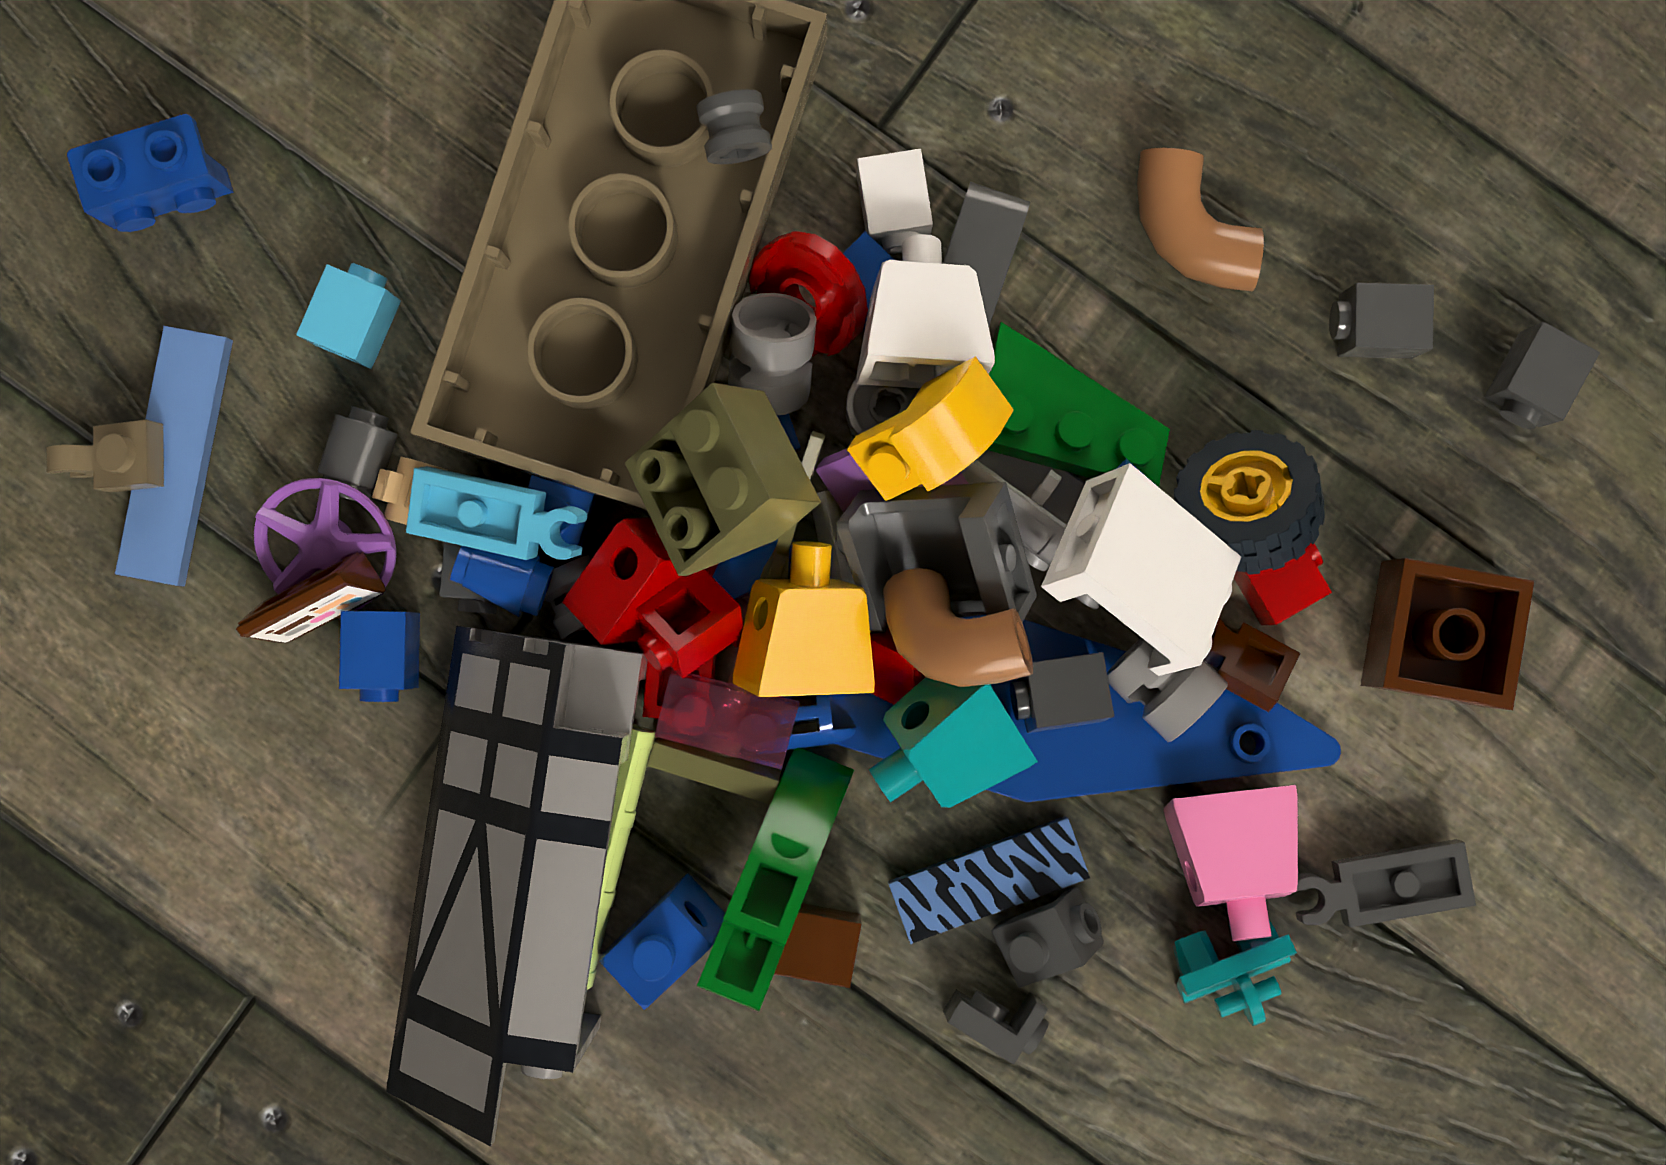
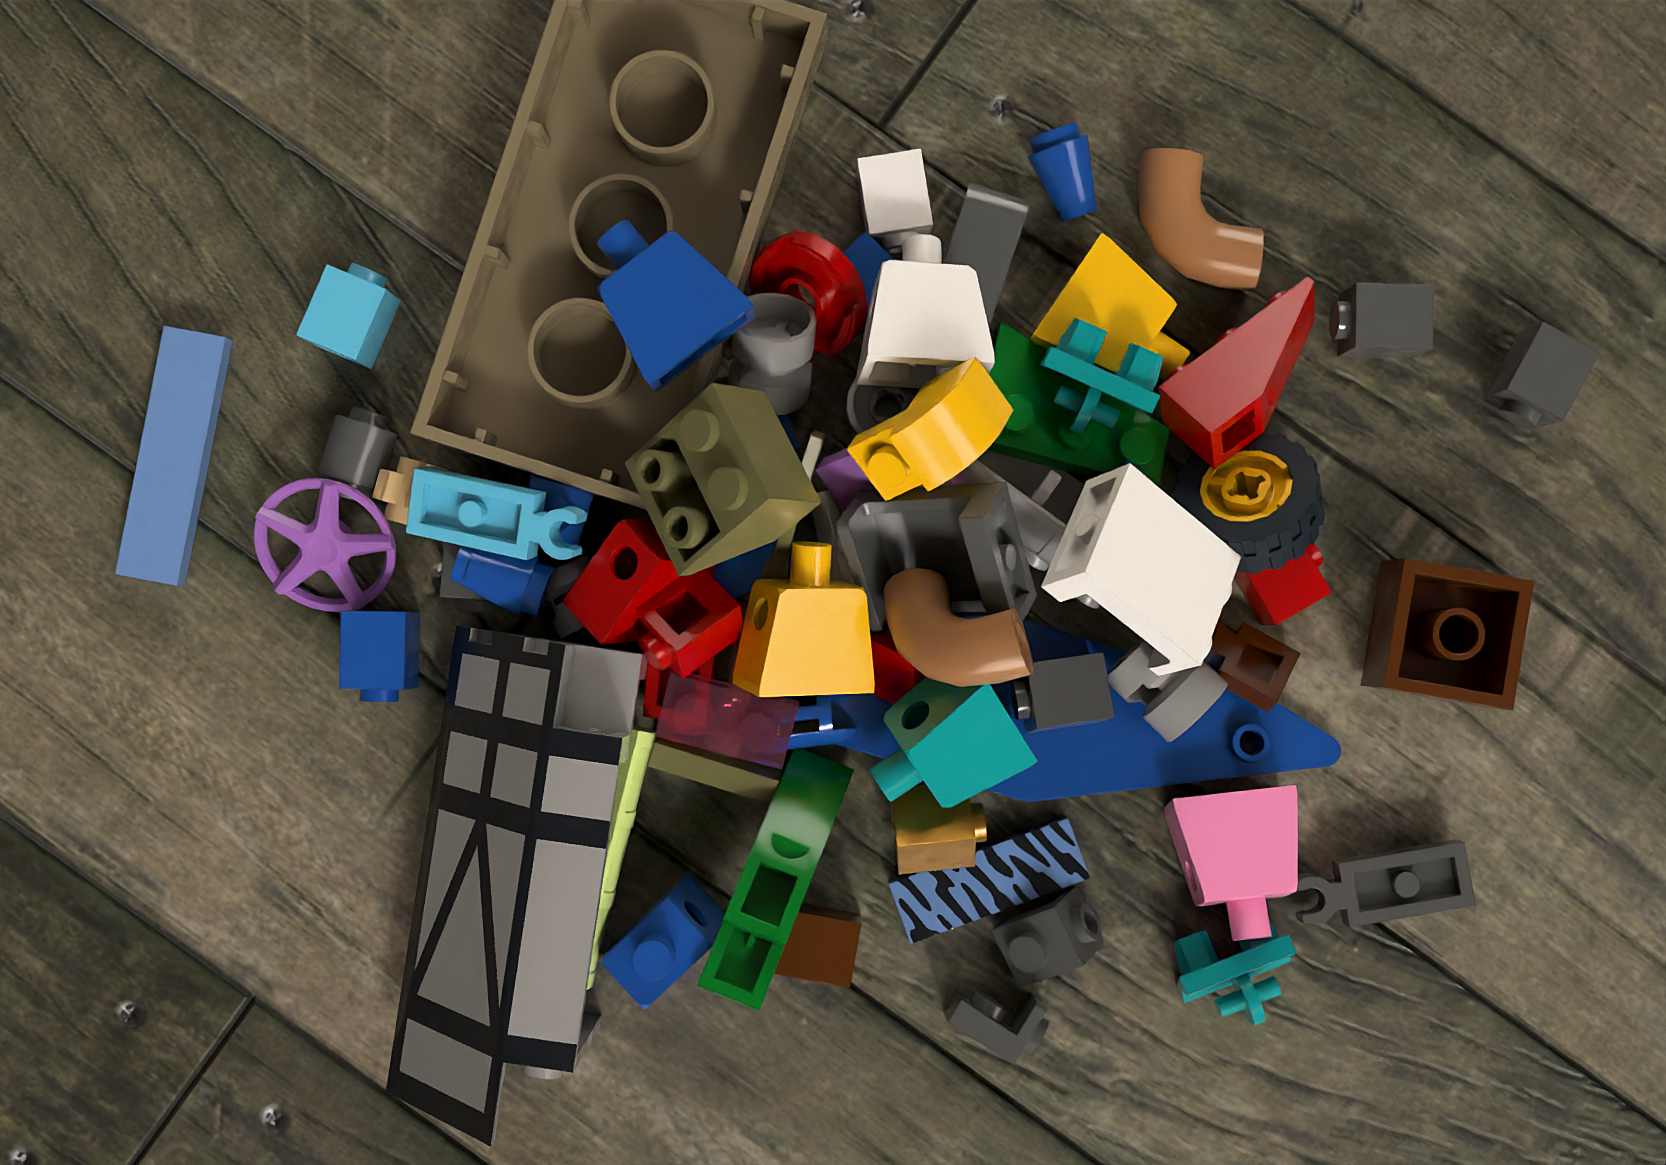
dark tan plate [47,419,164,493] -> none
blue bracket [67,114,234,232] -> none
reddish brown slope [236,552,386,643] -> none
dark grey wheel [696,89,772,164] -> none
none -> blue torso [597,220,756,393]
none -> pearl gold brick [891,784,987,875]
none -> blue cone [1028,122,1098,222]
none -> yellow torso [1029,233,1191,381]
none -> teal hips [1040,318,1163,435]
none -> slope [1159,276,1315,469]

